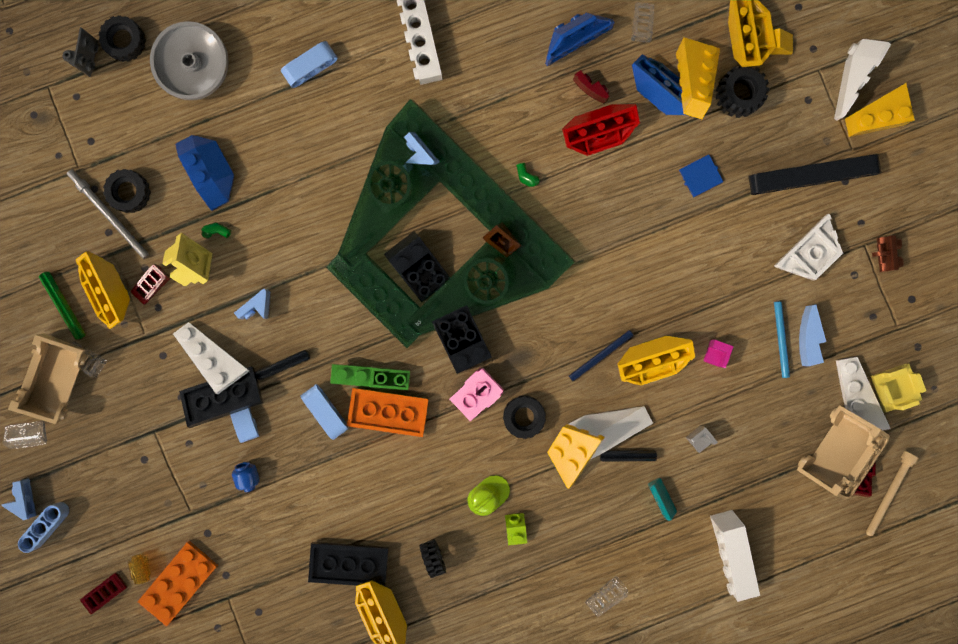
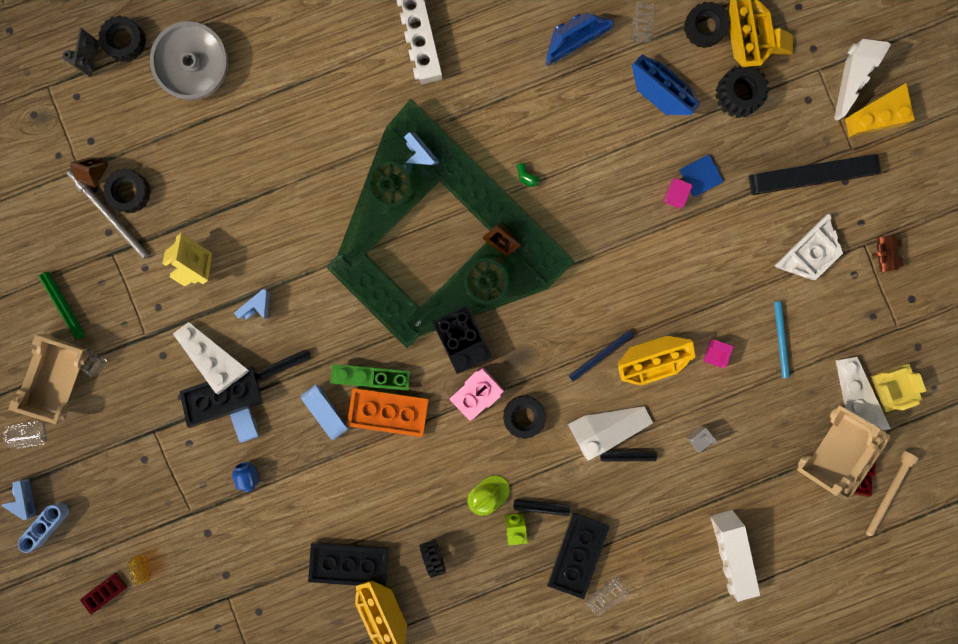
yellow wedge [76,251,130,329] -> none
dark red slope [130,264,171,305] -> none
orange plate [138,541,218,627] -> none
blue wedge [175,135,234,211] -> none
green arm [201,222,231,239] -> none
light blue beam [281,41,338,88] -> none
black slope [384,231,452,303] -> none
yellow wing [547,424,605,489] -> none
red wedge [562,104,640,156] -> none
dark red slope [573,70,610,104] -> none
teal slope [648,478,677,521] -> none
yellow wedge [676,37,720,119] -> none
light blue slope [799,305,826,366] -> none
none -> reddish brown slope [70,157,108,187]
none -> black axle [513,499,570,516]
none -> black plate [547,512,610,599]
none -> dark pink panel [663,178,692,209]
none -> black tyre [684,2,729,48]

